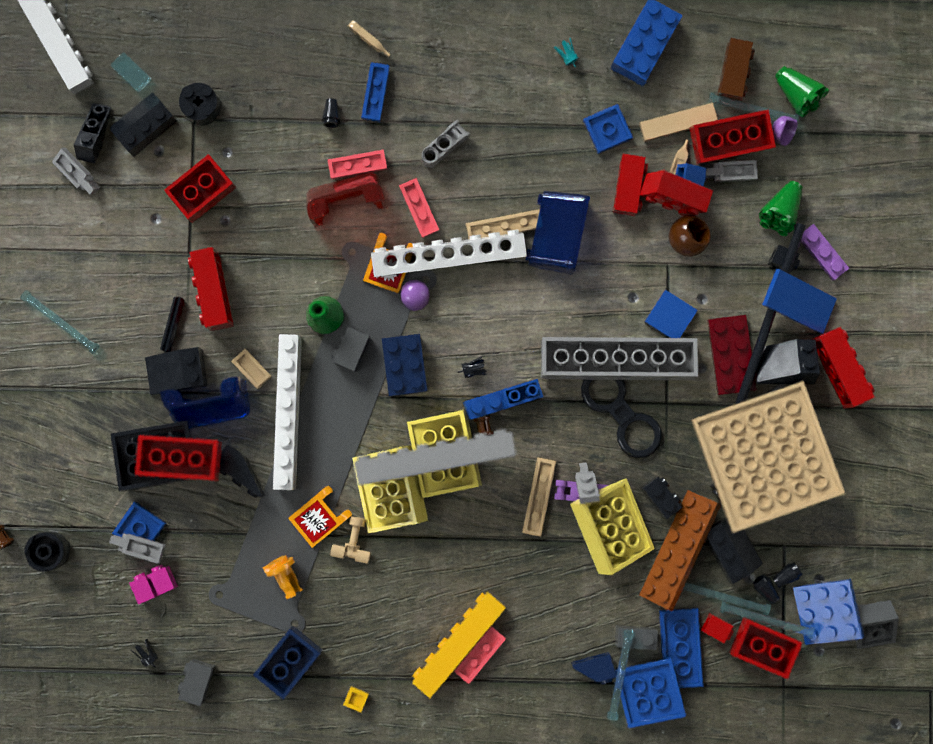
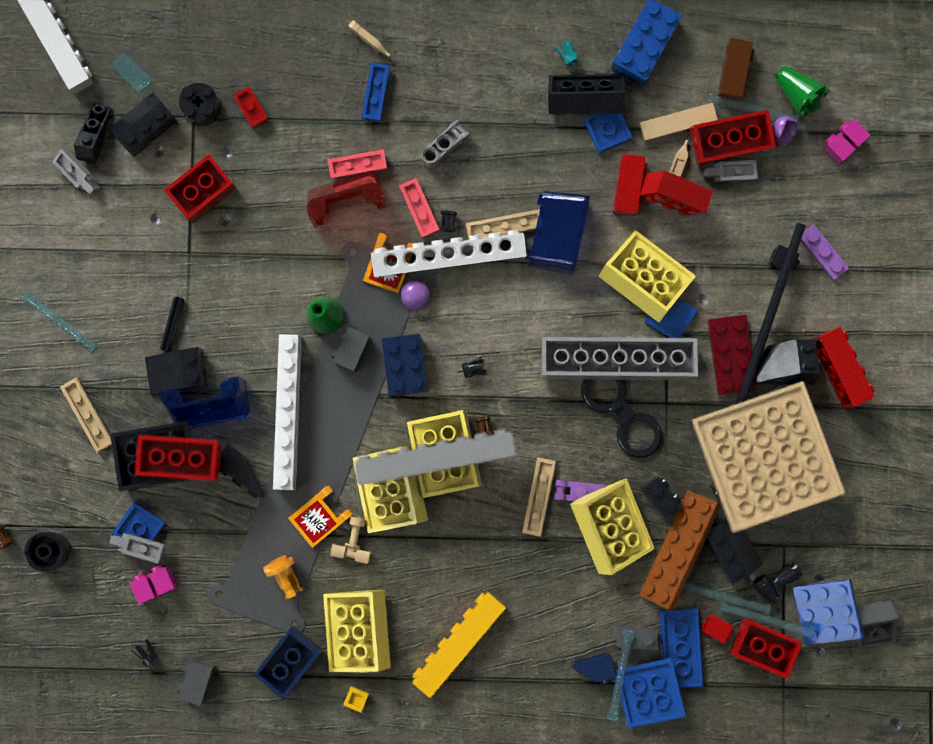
red brick [188,247,234,331] -> none
tan tile [231,349,272,389] -> none
black cone [321,98,340,128] -> none
coral plate [454,626,506,684] -> none
blue slope [463,379,543,420] -> none
light grey hinge [575,462,600,504] -> none
reddish brown wheel [669,215,711,257] -> none
blue brick [676,163,707,187] -> none
green cone [759,181,803,236] -> none
blue tile [762,269,837,334] -> none
none -> tan tile [60,377,112,453]
none -> red plate [233,86,269,129]
none -> light yellow slope [323,590,391,672]
none -> black bush [440,211,457,232]
none -> black slope [548,73,625,115]
none -> light yellow slope [598,230,696,322]
none -> dark pink piece [823,119,870,165]

